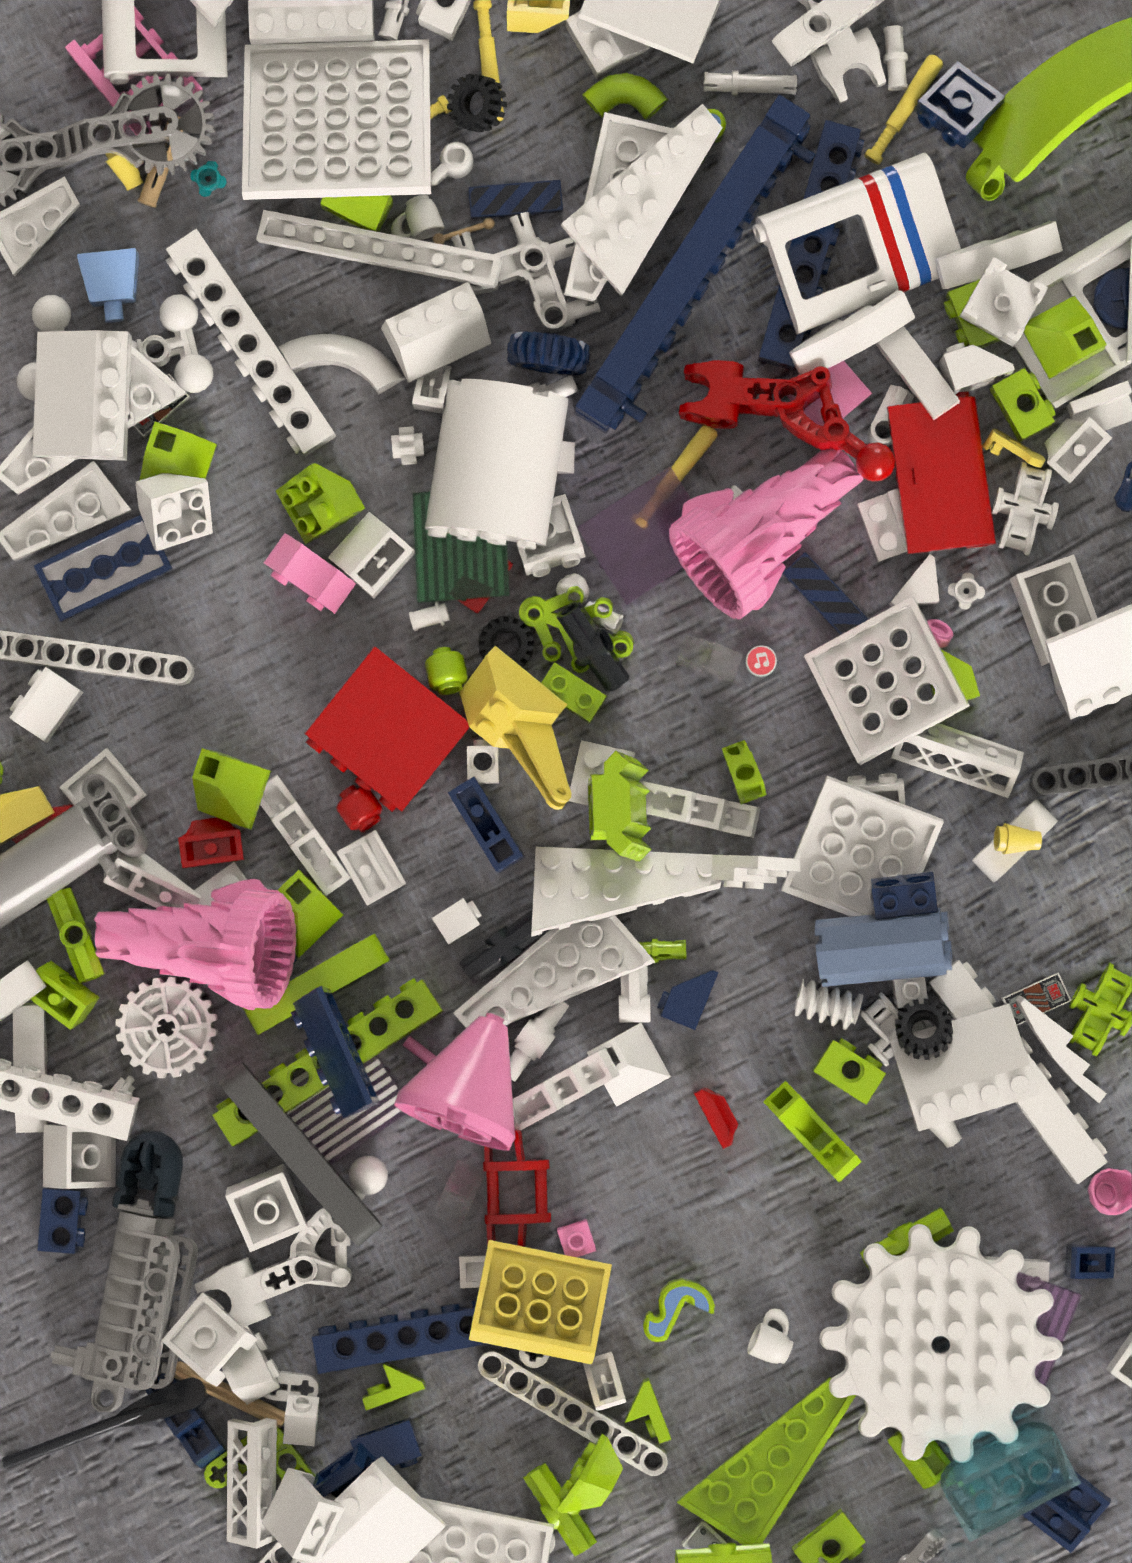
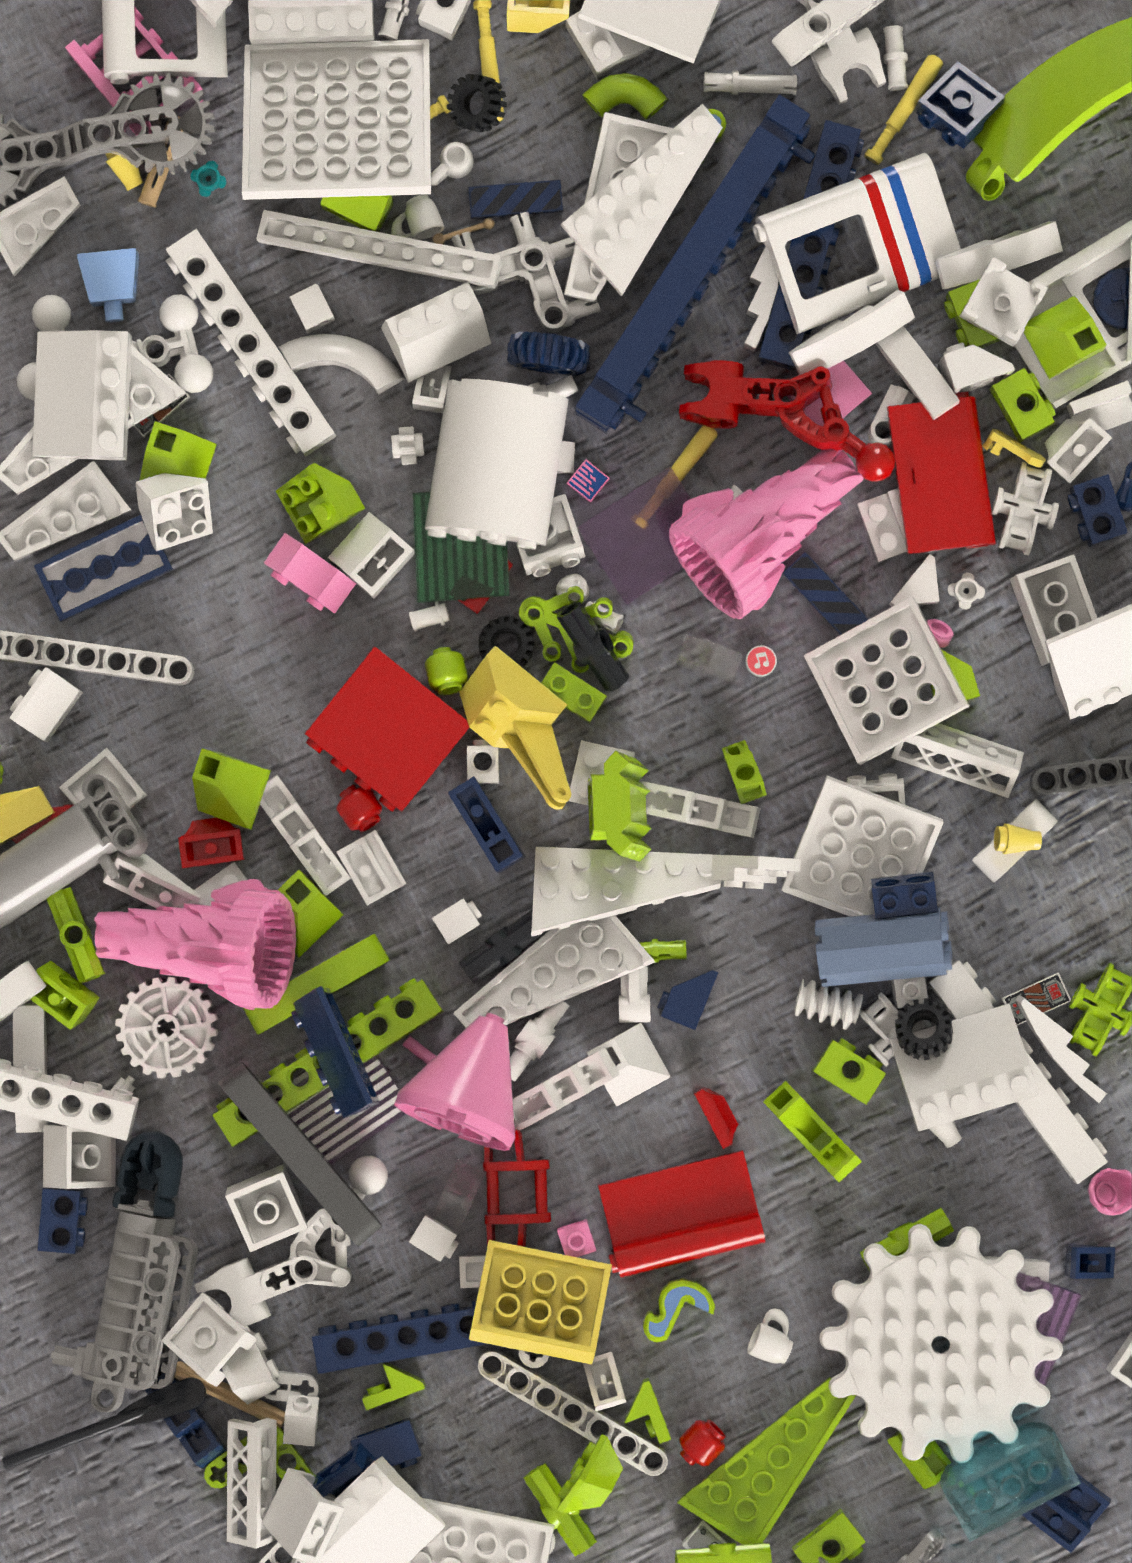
none -> white panel [290,284,335,334]
none -> white brick [409,1214,459,1262]
none -> tile [566,459,610,503]
none -> red door [598,1150,766,1278]
none -> red head [679,1419,726,1467]
none -> white slope [744,246,779,353]
none -> dark blue brick [1067,474,1128,547]

